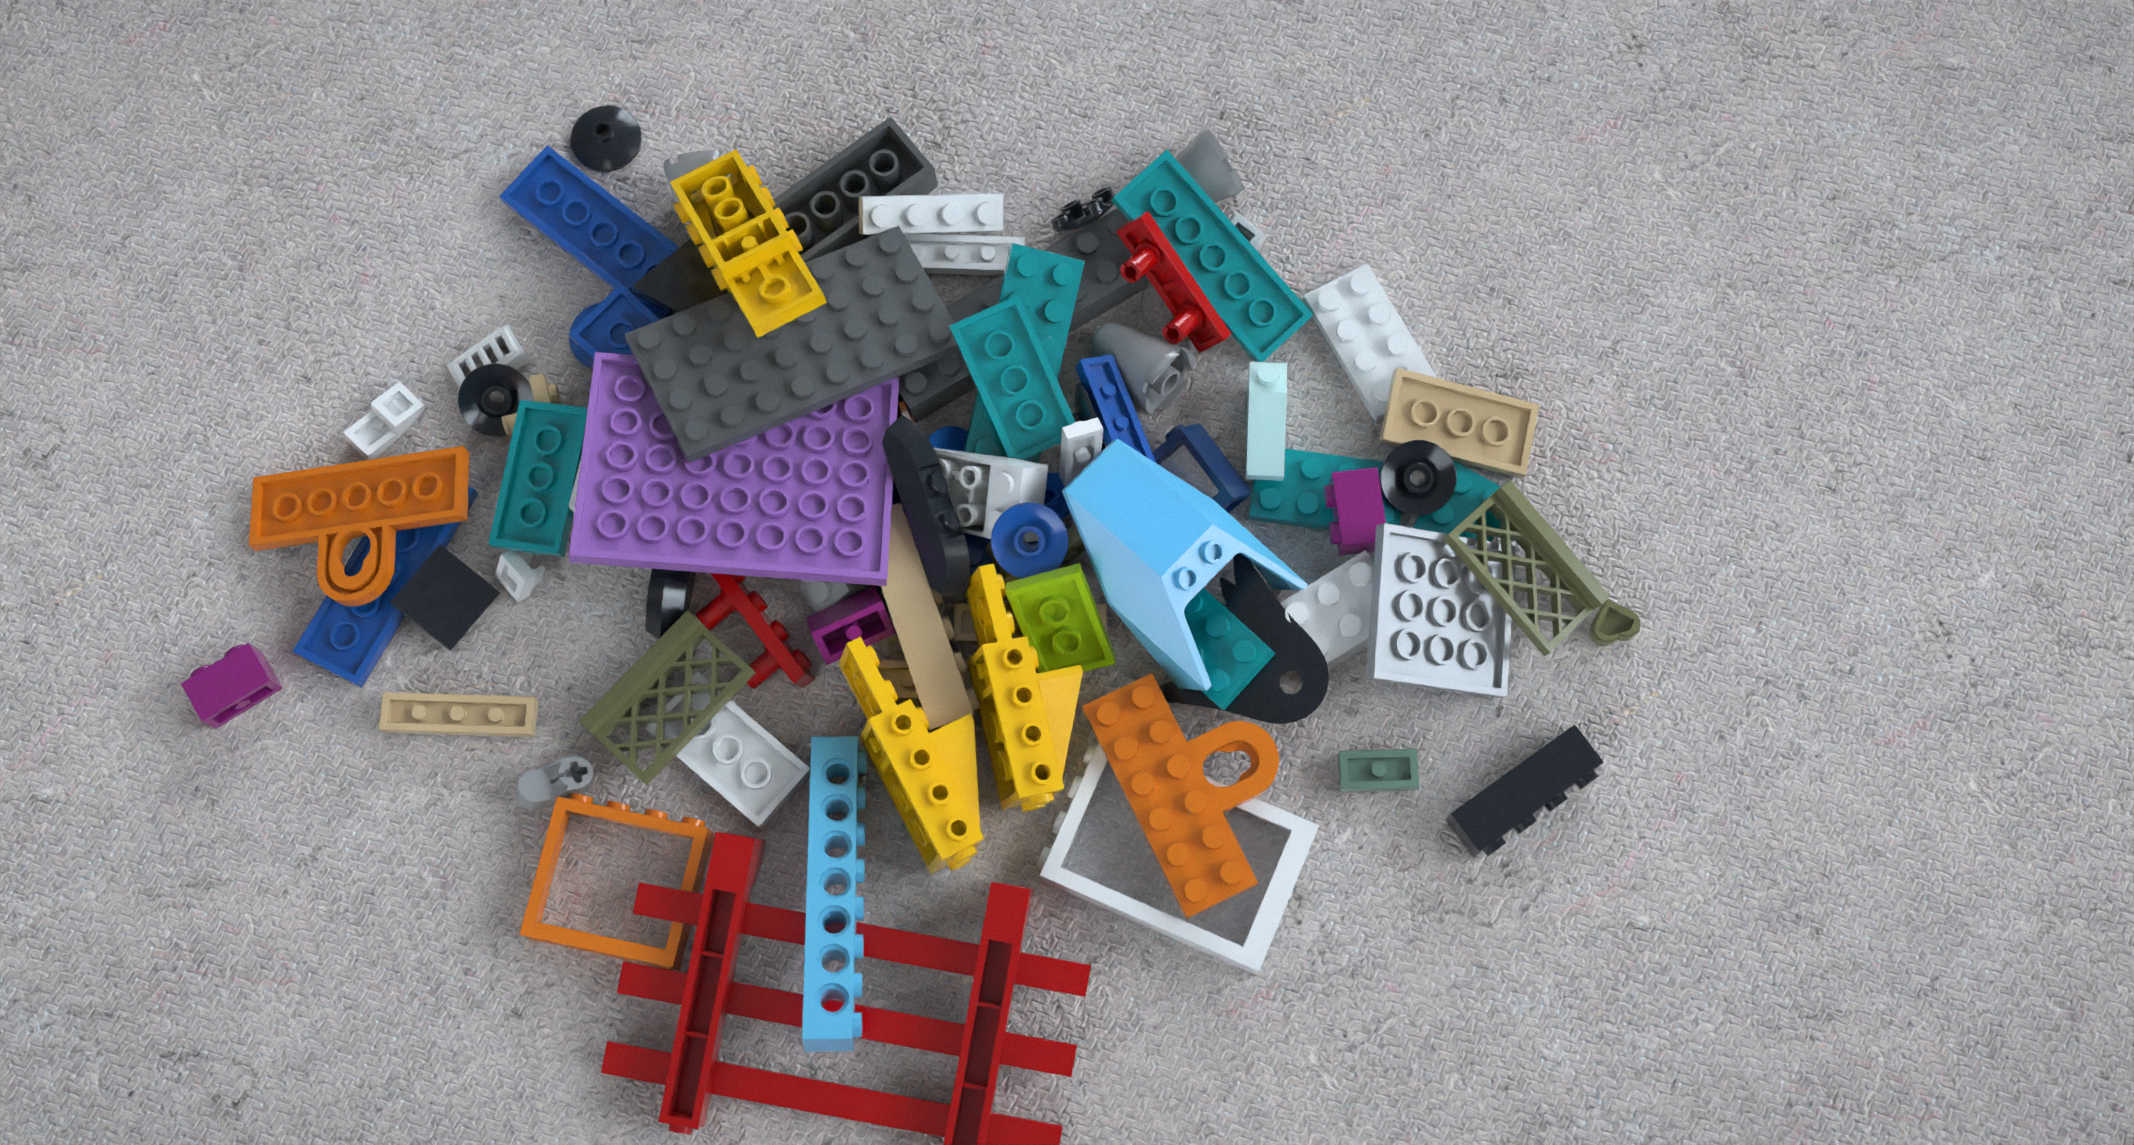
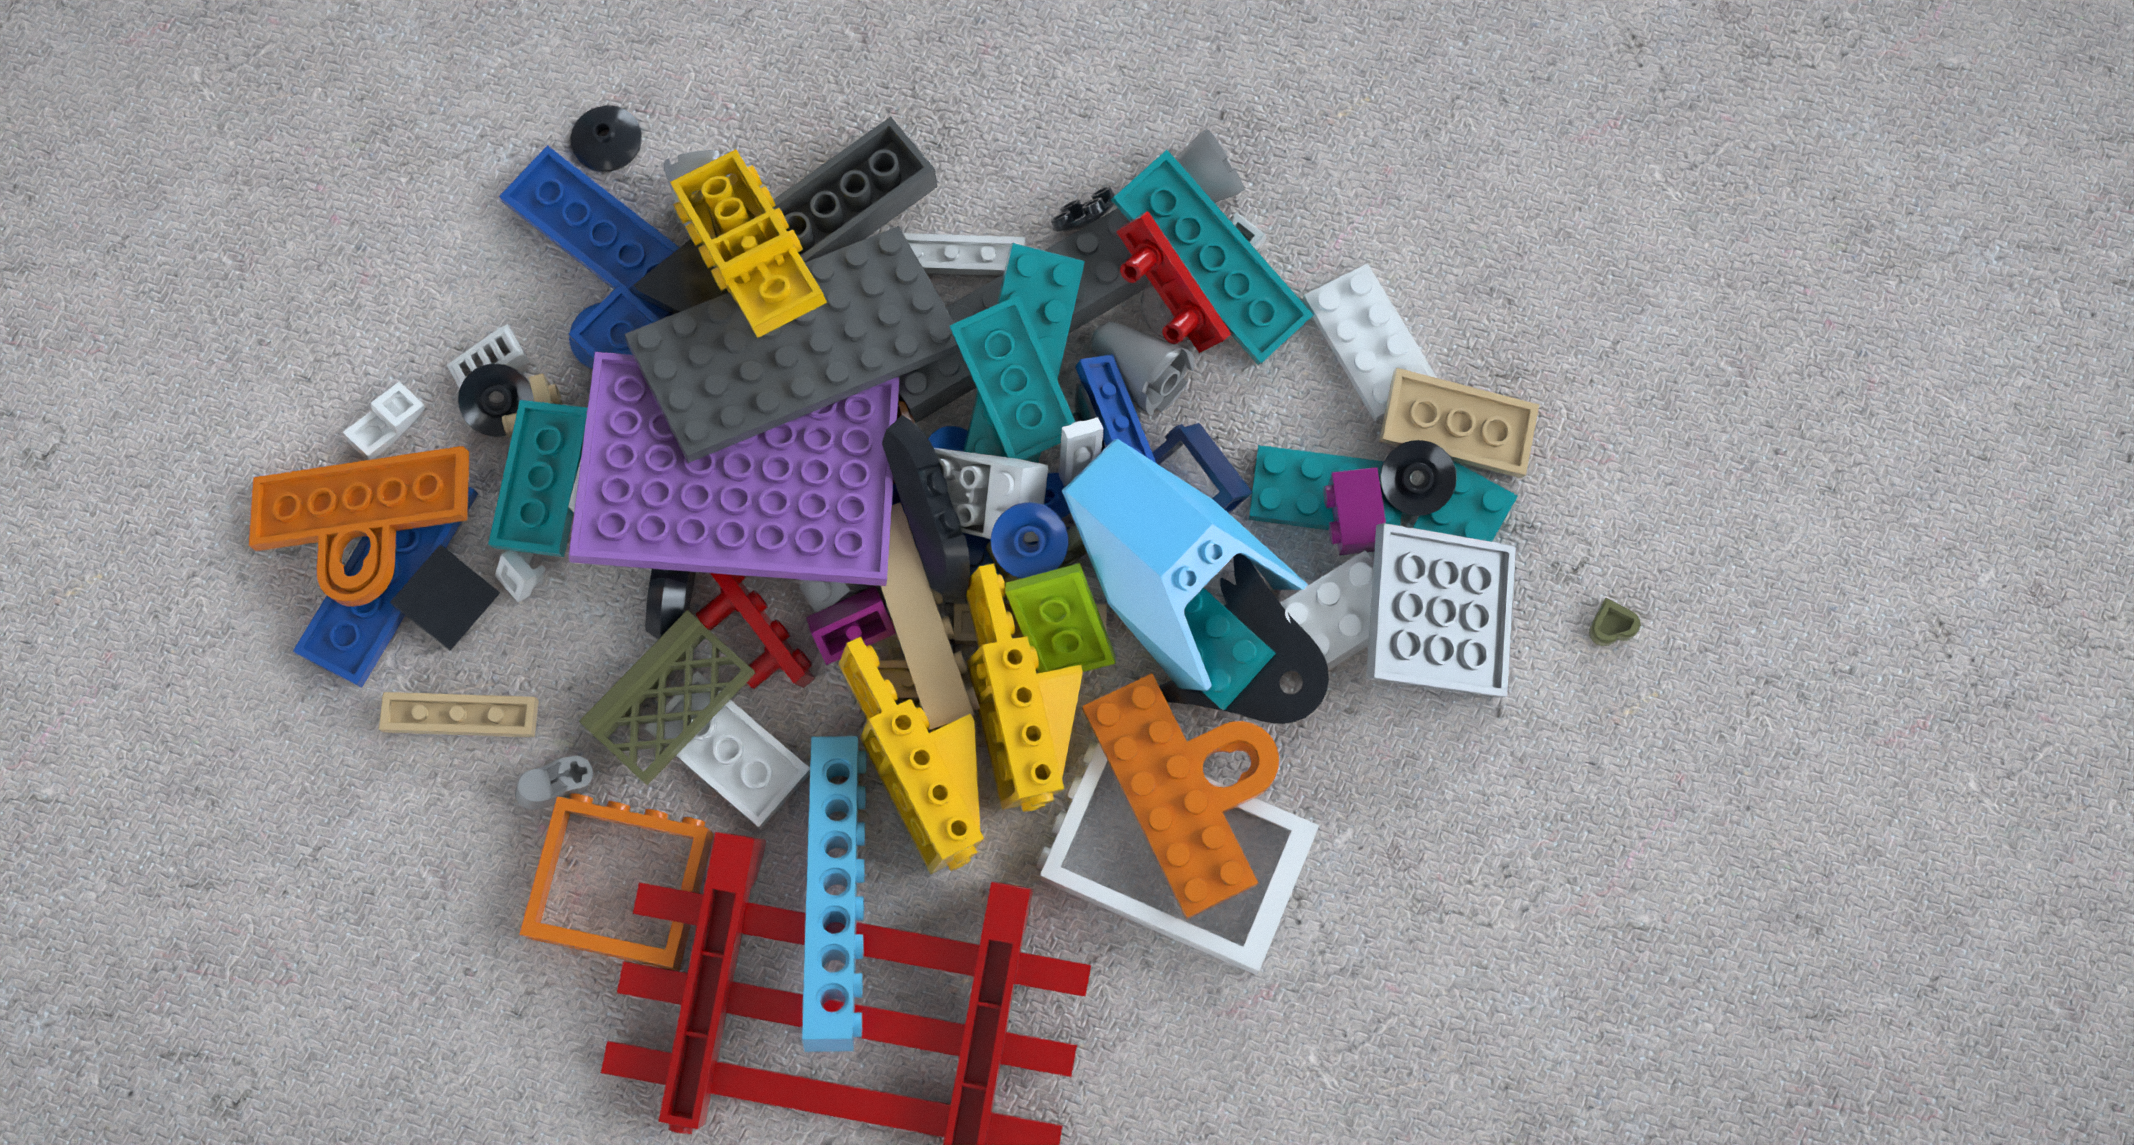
magenta brick [180,643,283,729] -> none
white plate [859,193,1003,235] -> none
light aqua slope [1246,362,1287,481] -> none
sand green plate [1338,749,1419,792] -> none
olive fence [1443,480,1611,656] -> none
black brick [1445,725,1604,858] -> none

